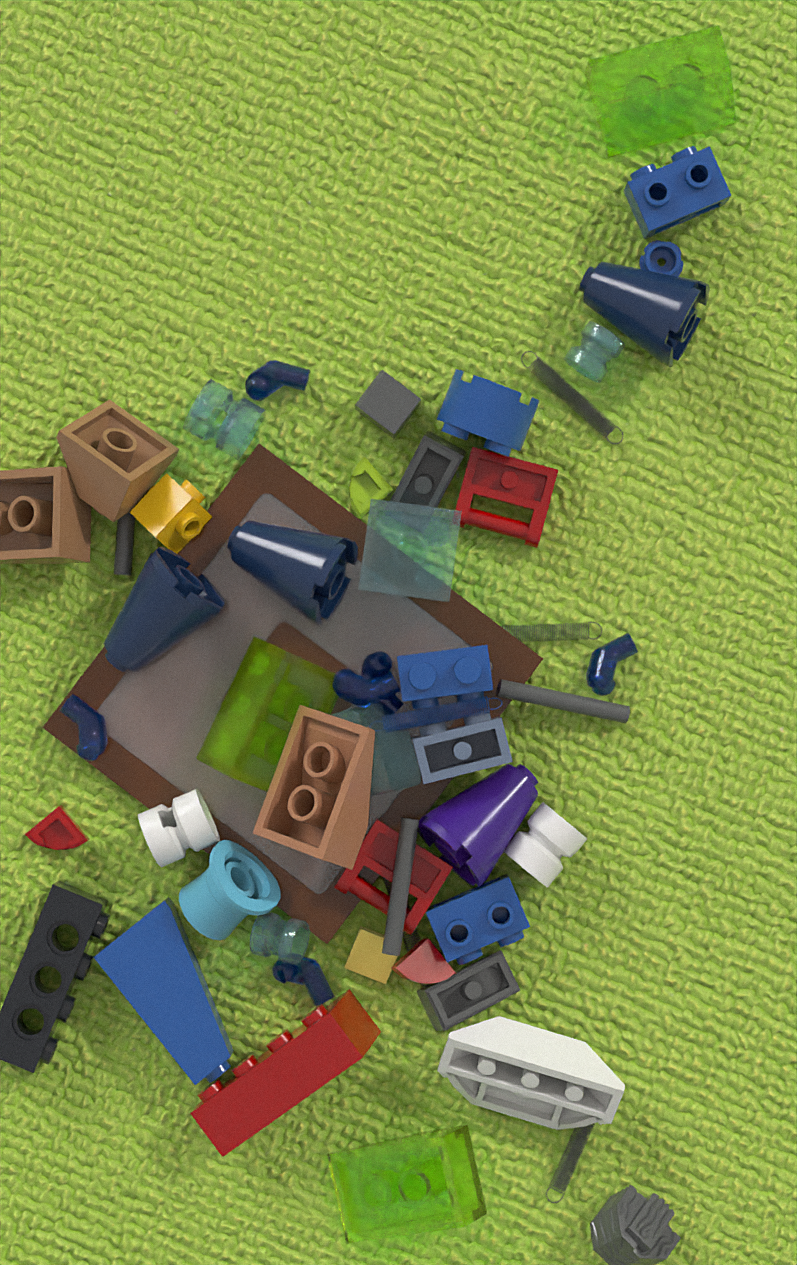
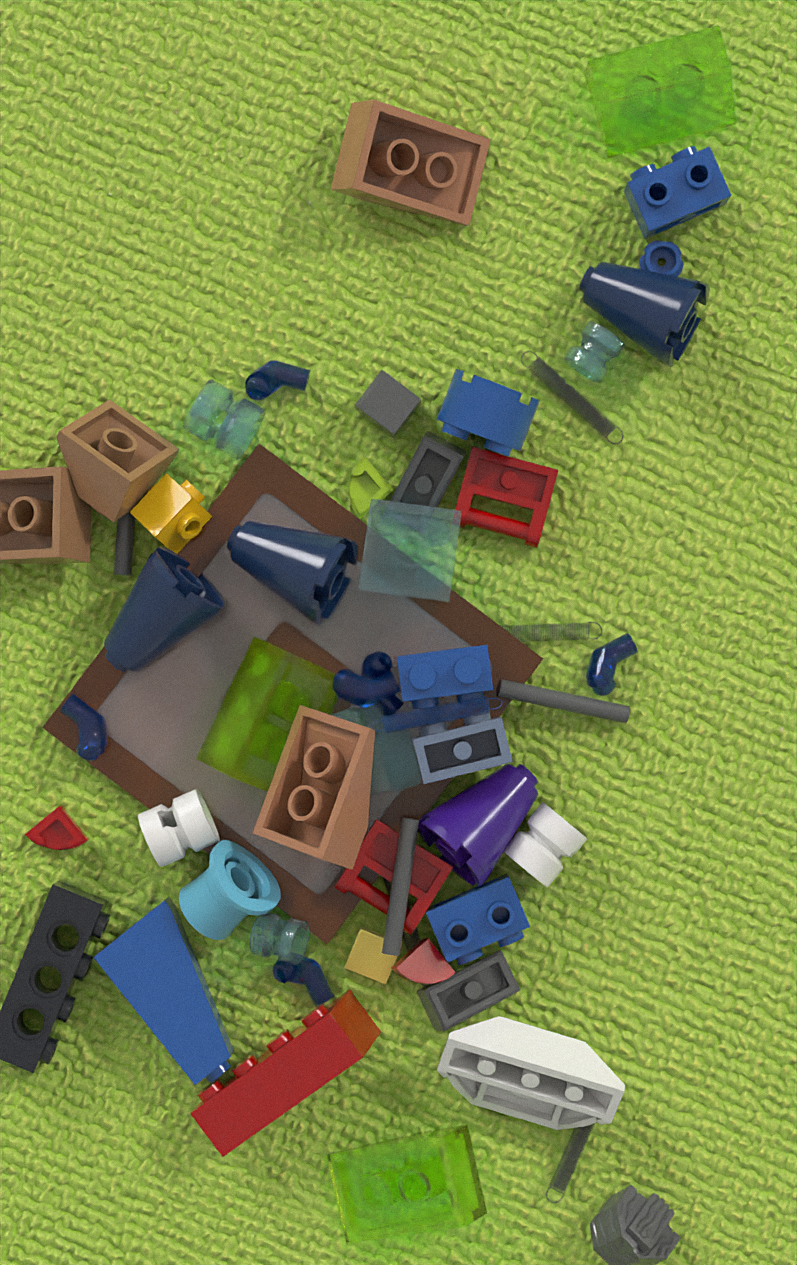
none -> nougat slope [331,99,491,226]

